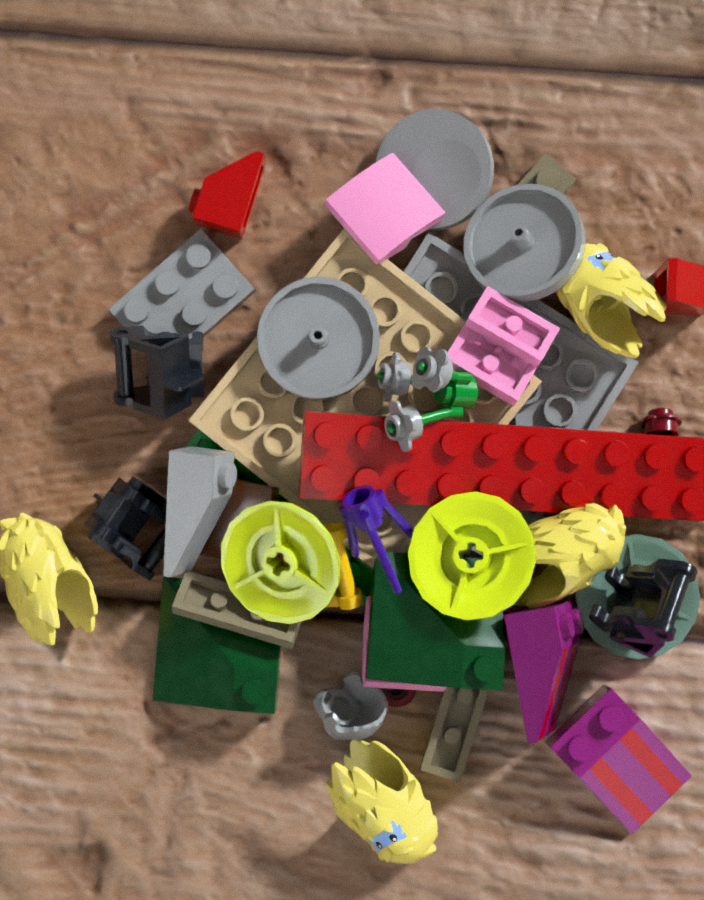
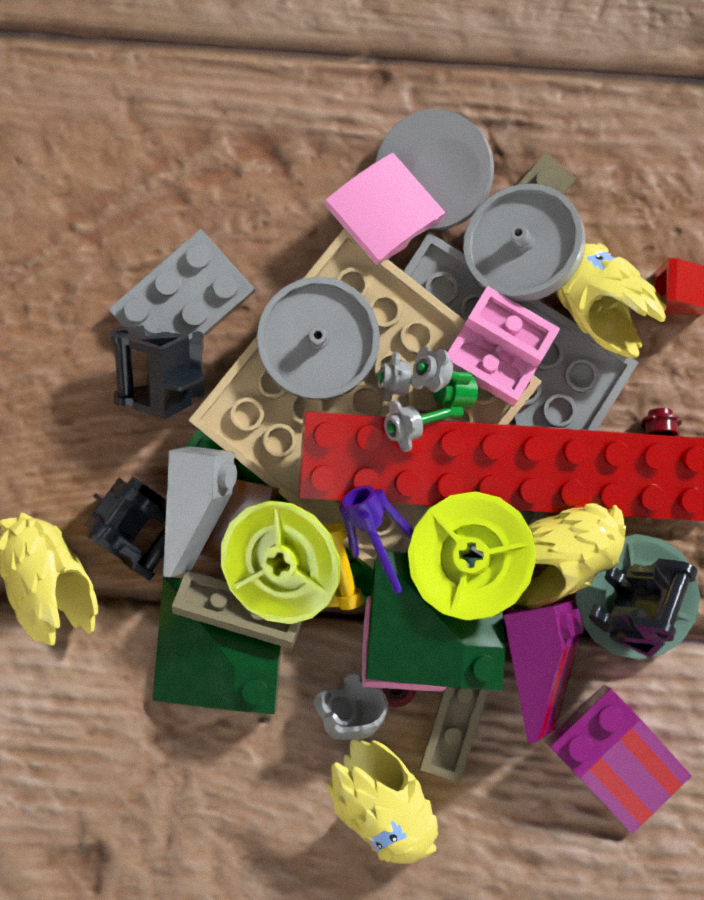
red slope [189,151,266,239] -> none

